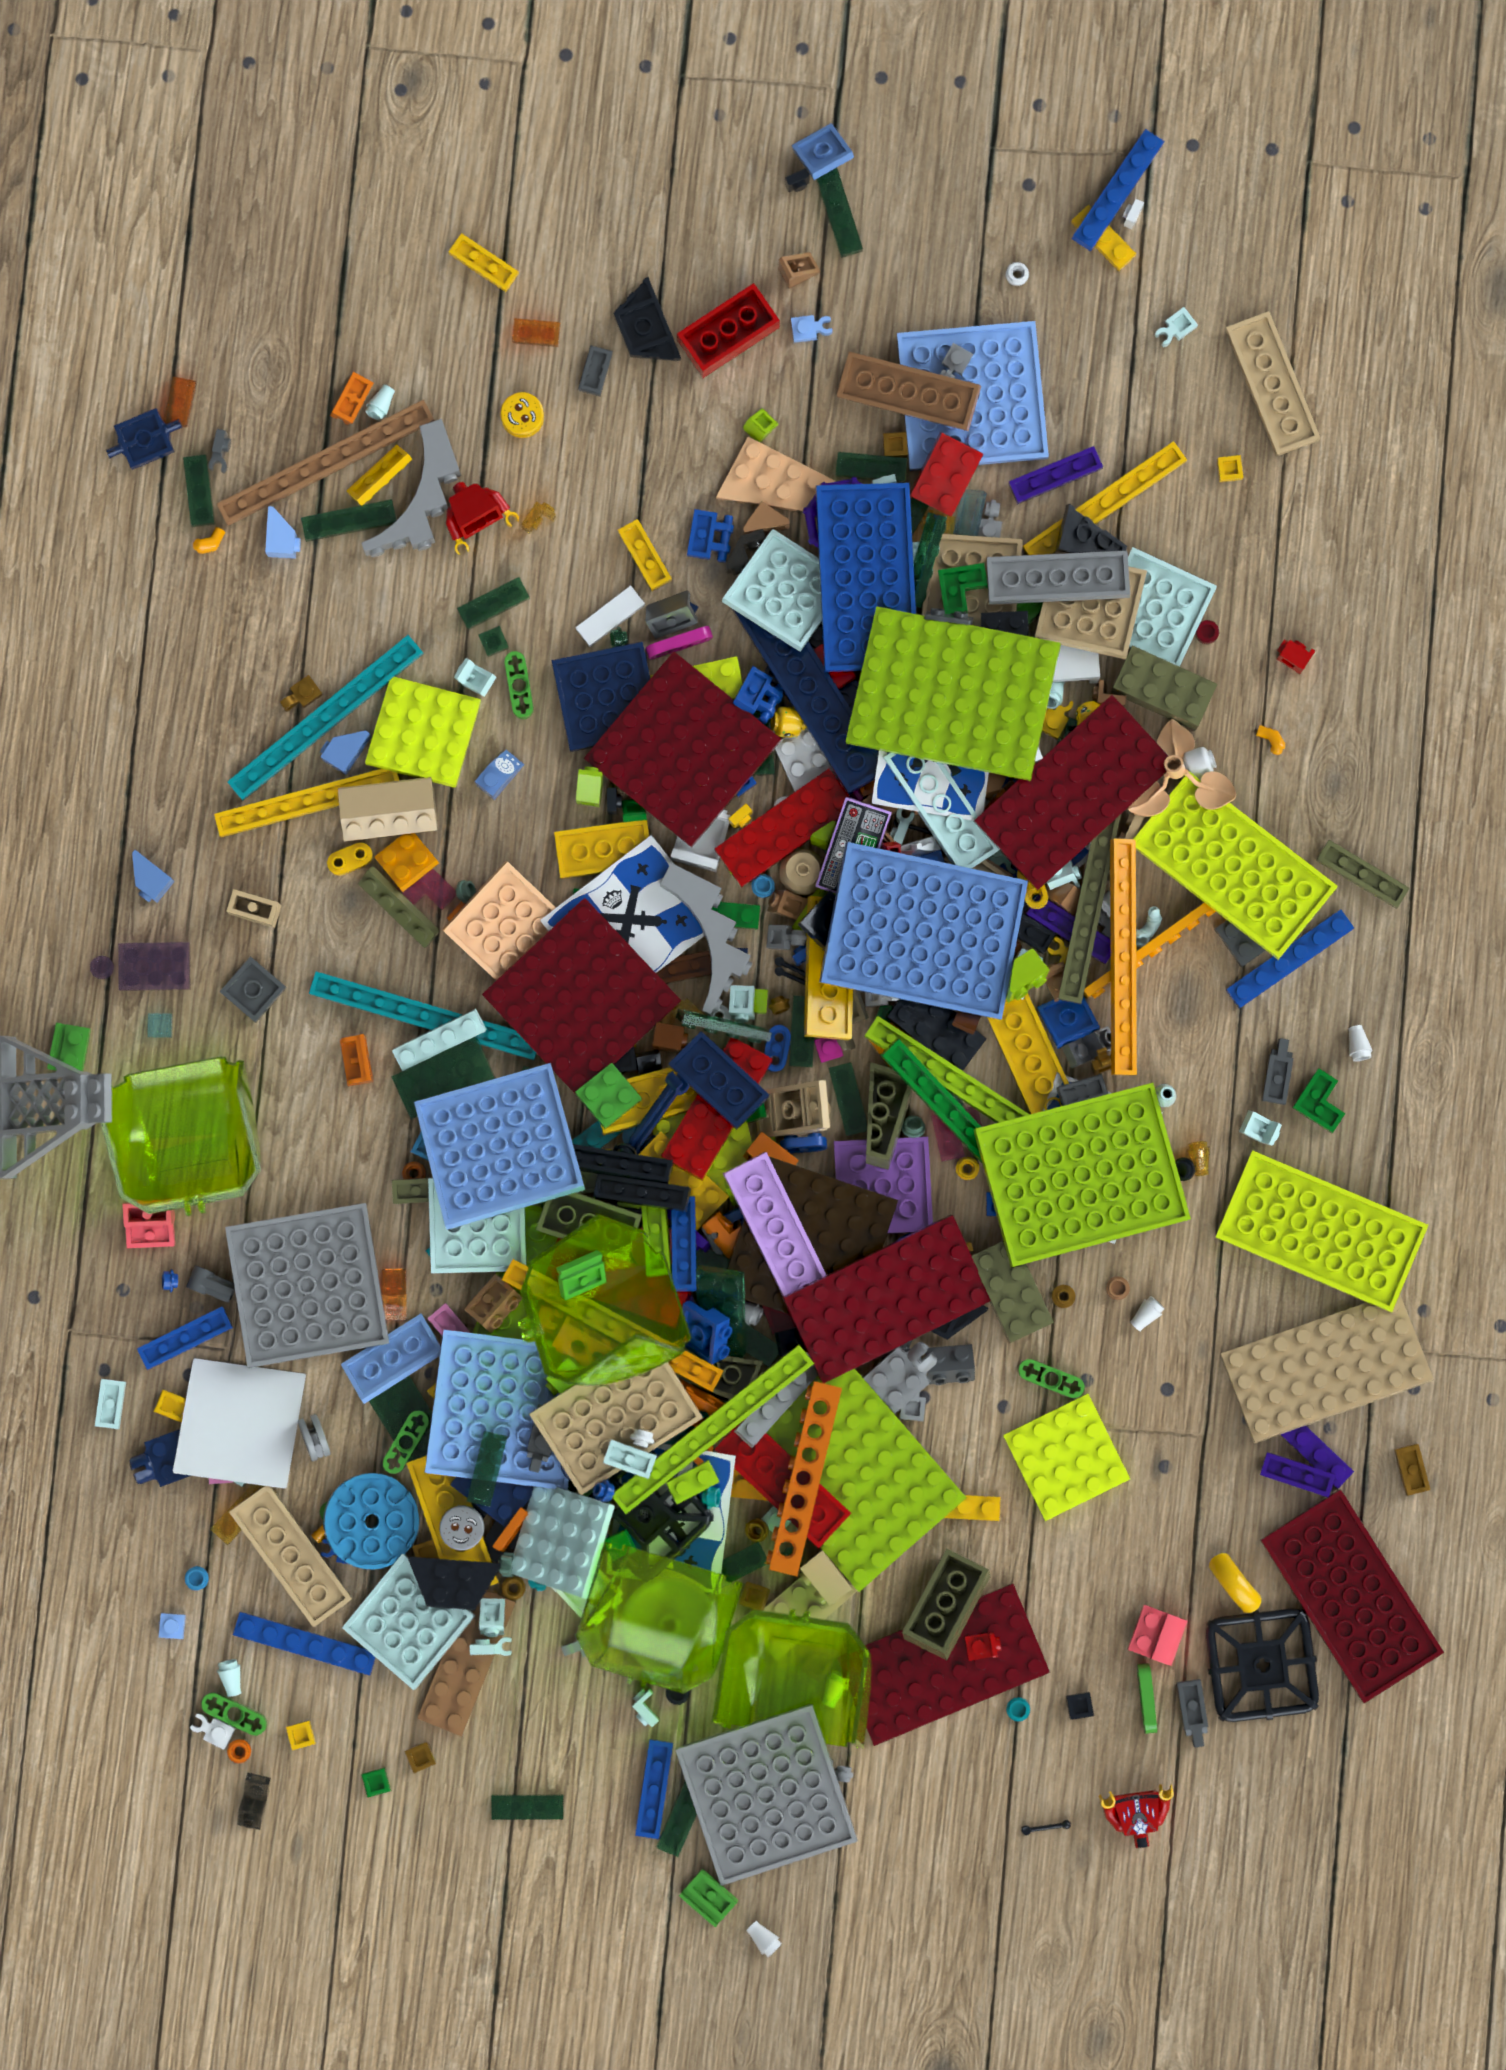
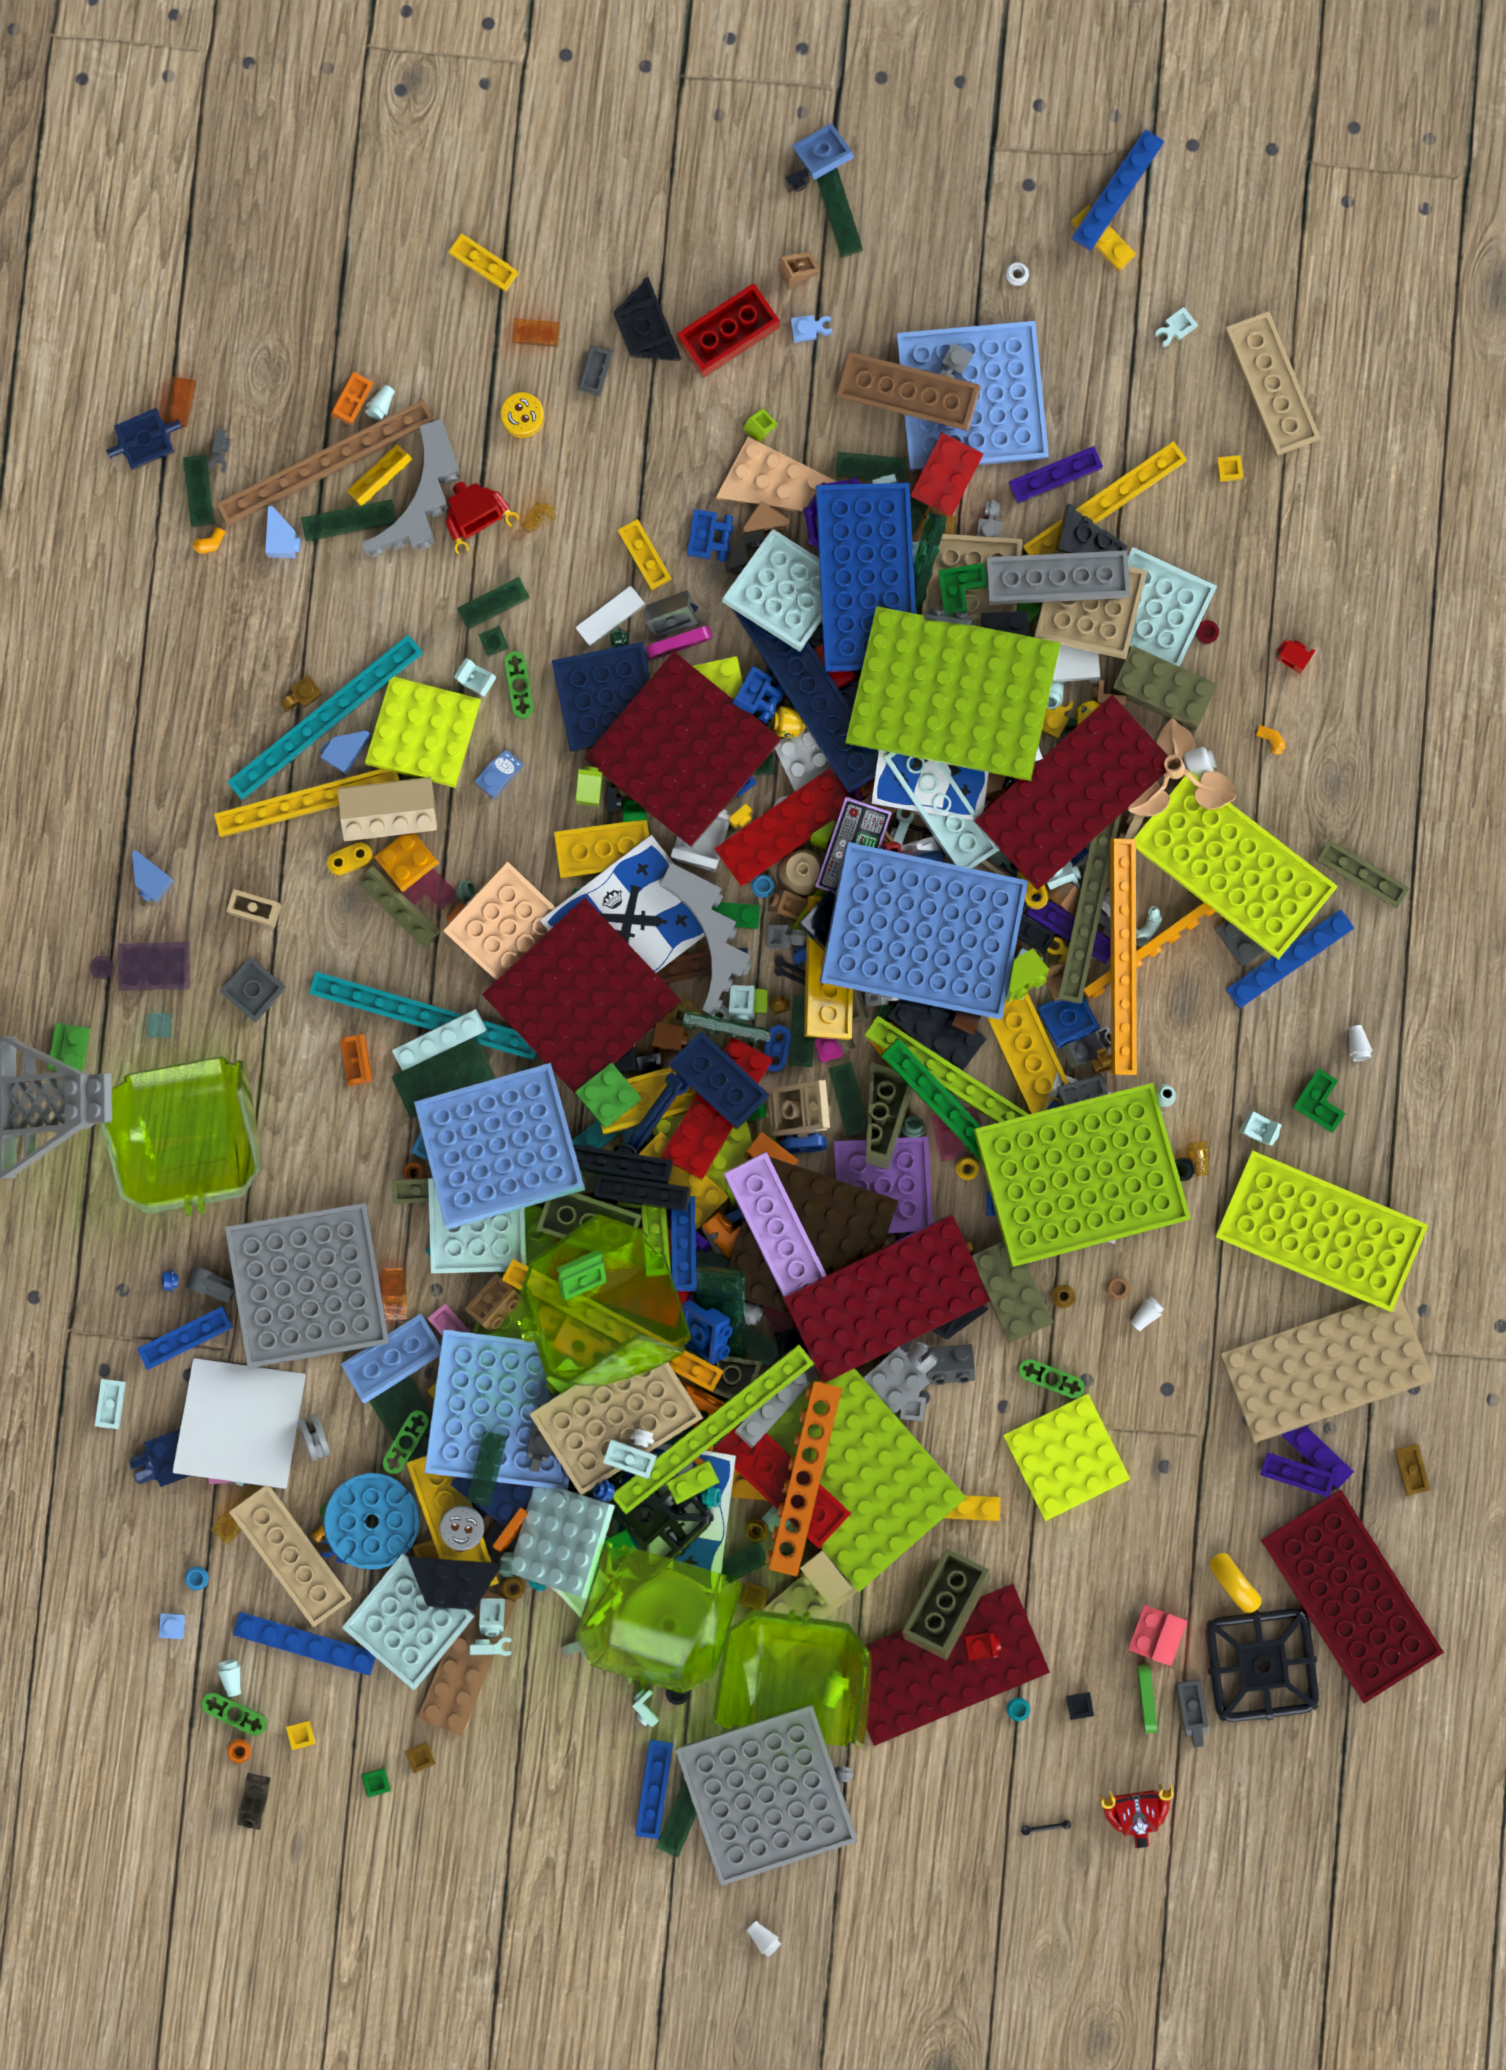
coral brick [122,1201,175,1248] -> none
yellow plate [154,1389,186,1423] -> none
white plate [190,1713,236,1750] -> none
clear green plate [491,1794,564,1820] -> none
bright green plate [679,1868,738,1927] -> none
pearl gold plate [883,432,908,458] -> none
clear light blue tile [953,489,987,536] -> none
white plate [1123,199,1144,229] -> none
dark grey hinge [1262,1038,1294,1105] -> none

